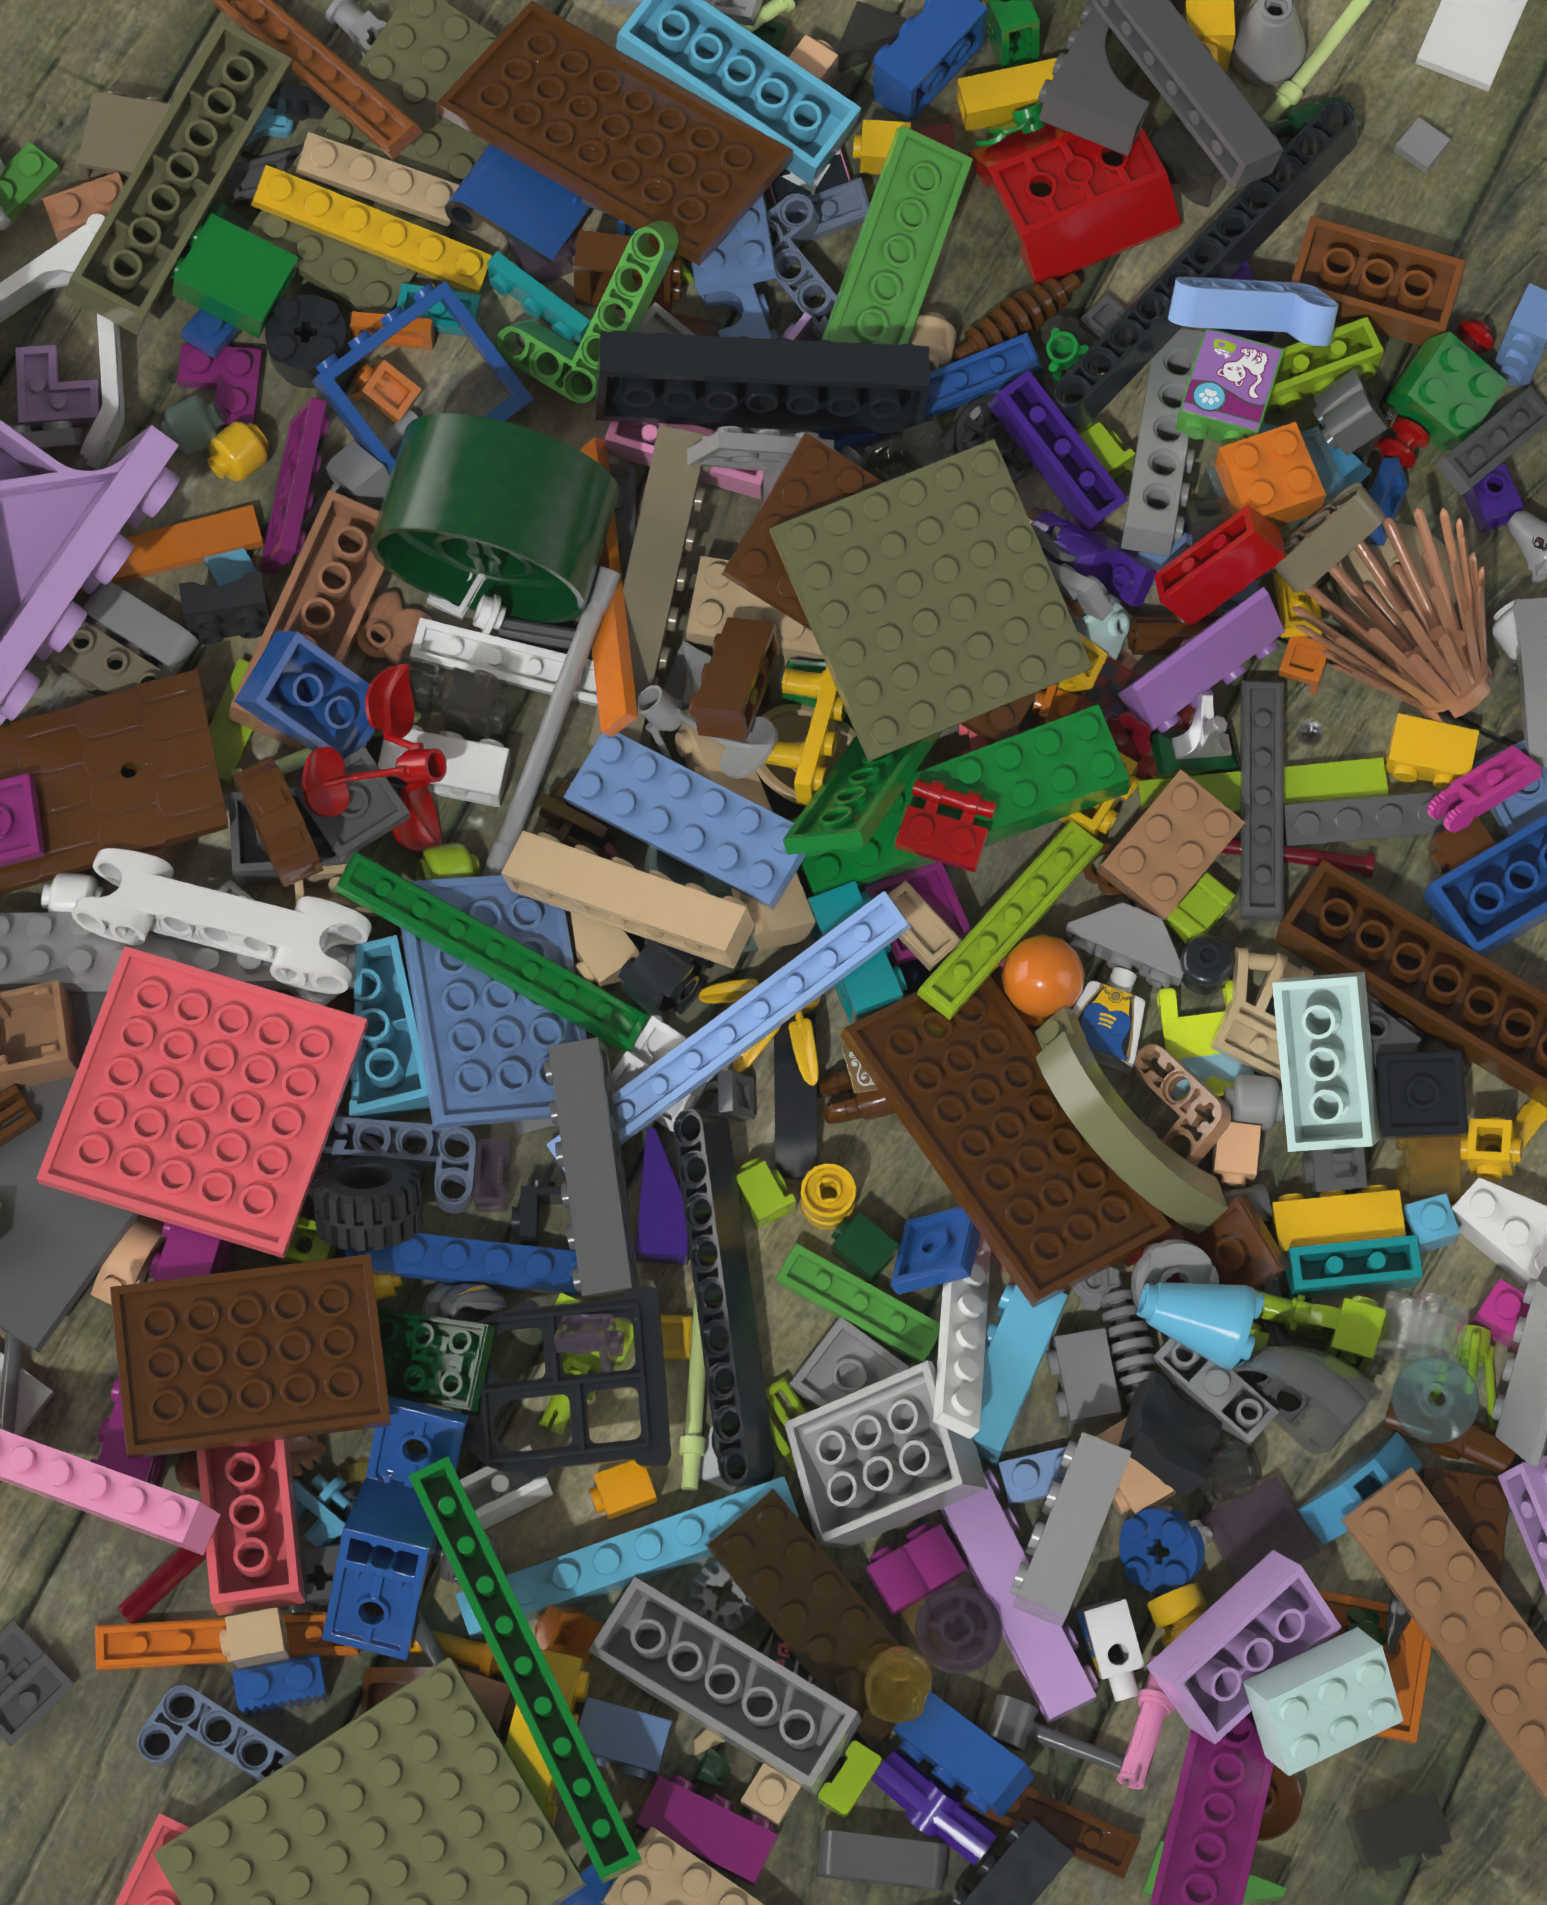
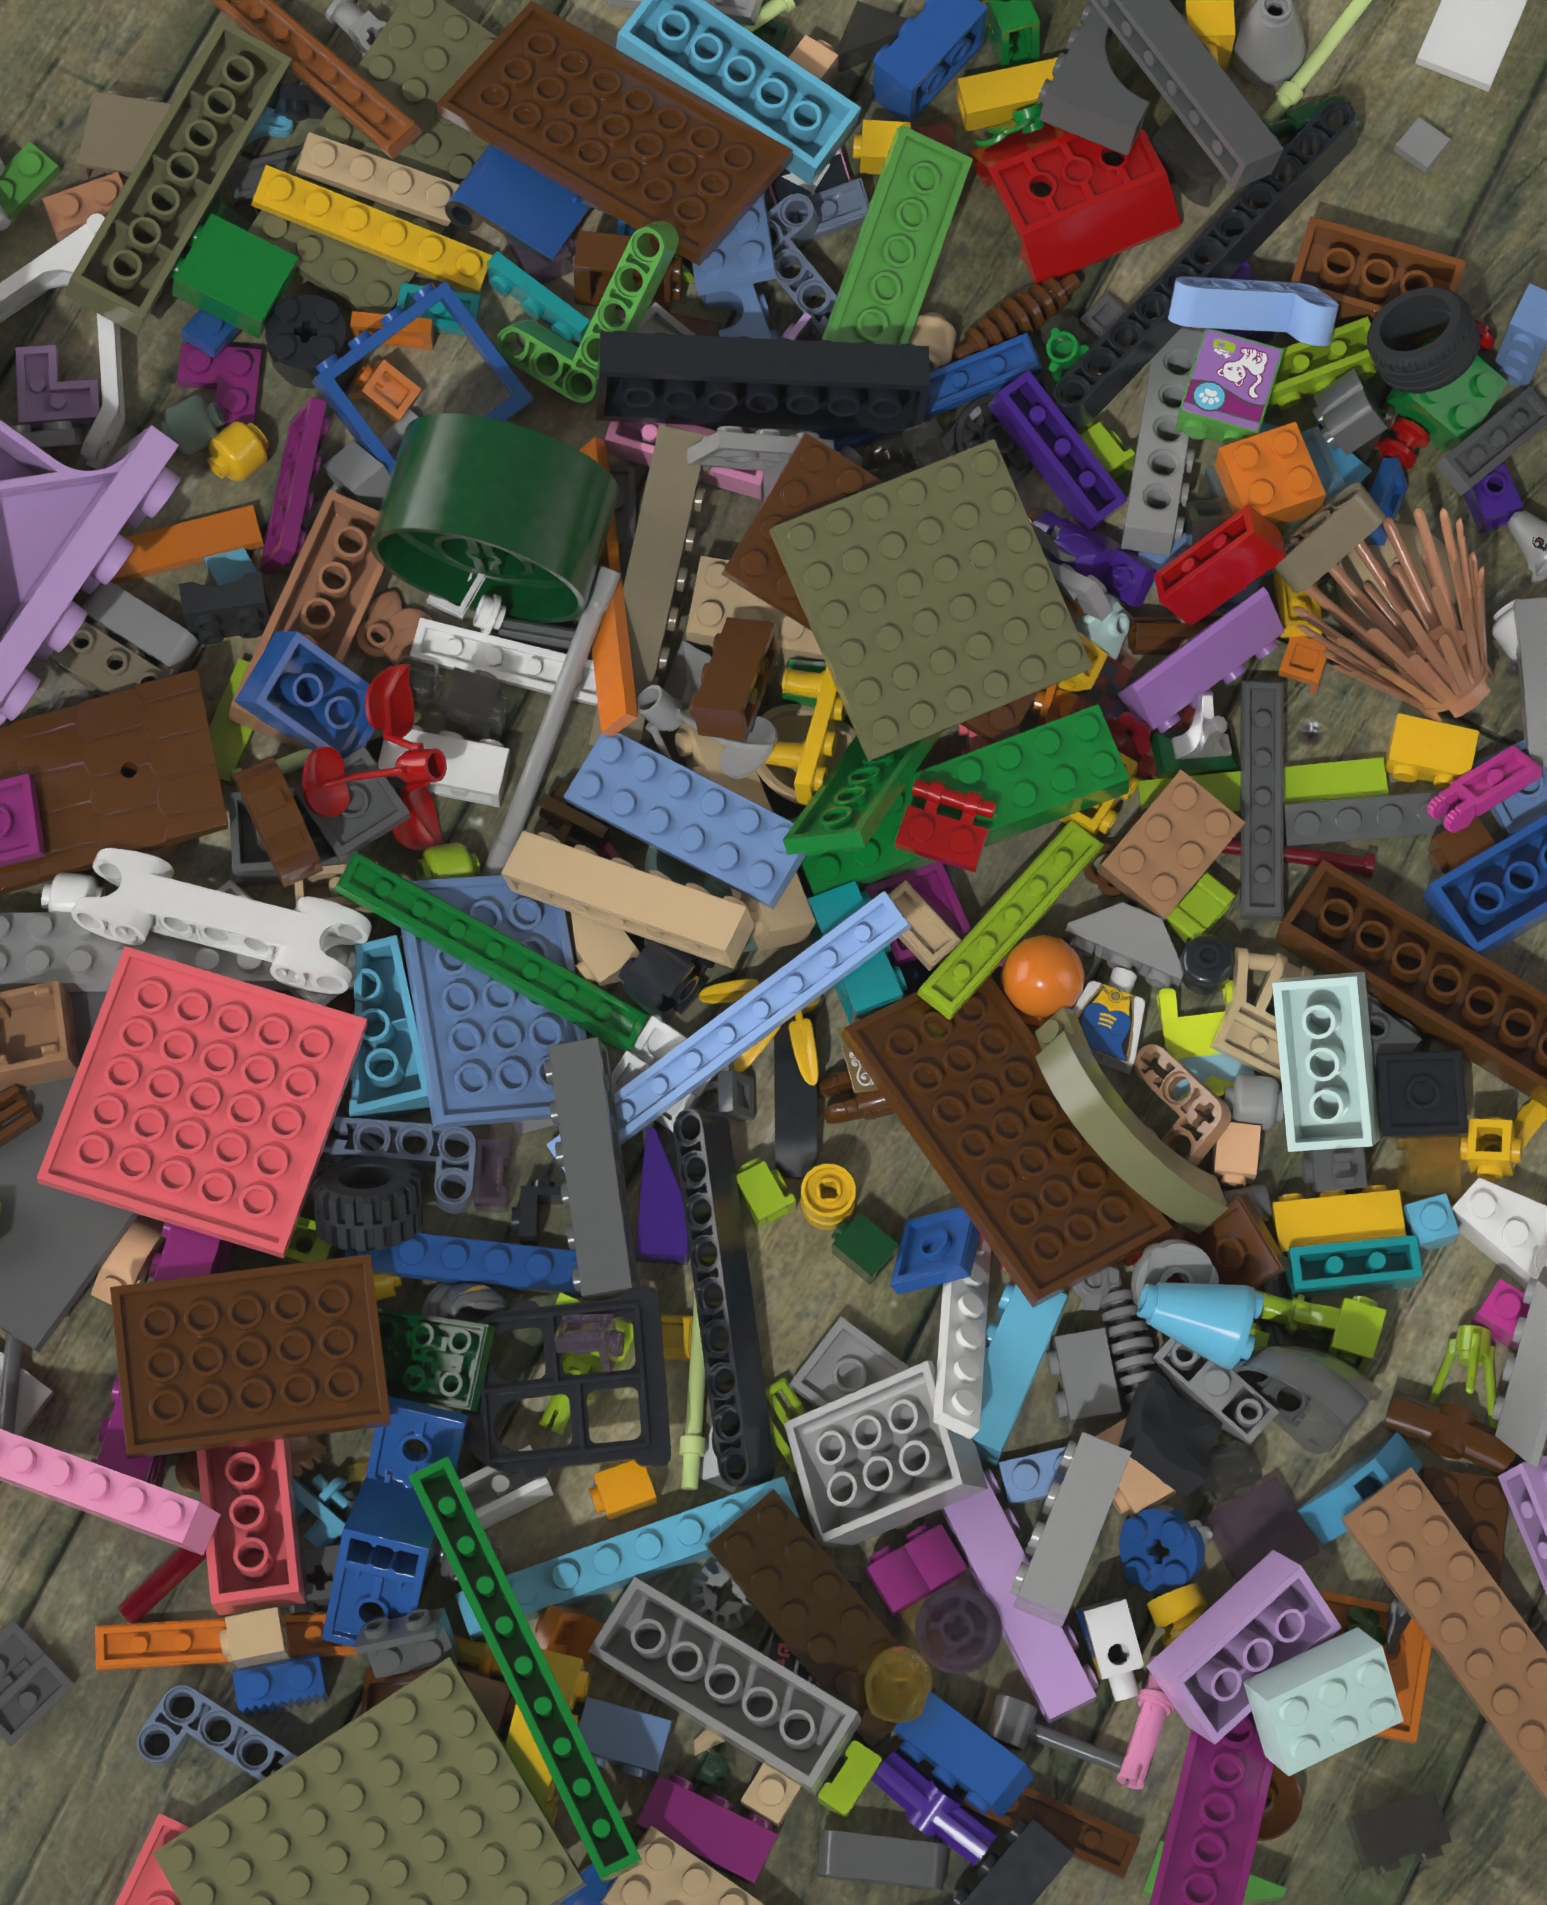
bright green plate [775,1243,940,1364] -> none
clear brick [1375,1291,1469,1372] -> none
clear light blue dish [1392,1357,1479,1443] -> none
none -> dark grey bracket [354,1608,461,1679]
none -> black tyre [1367,287,1480,394]

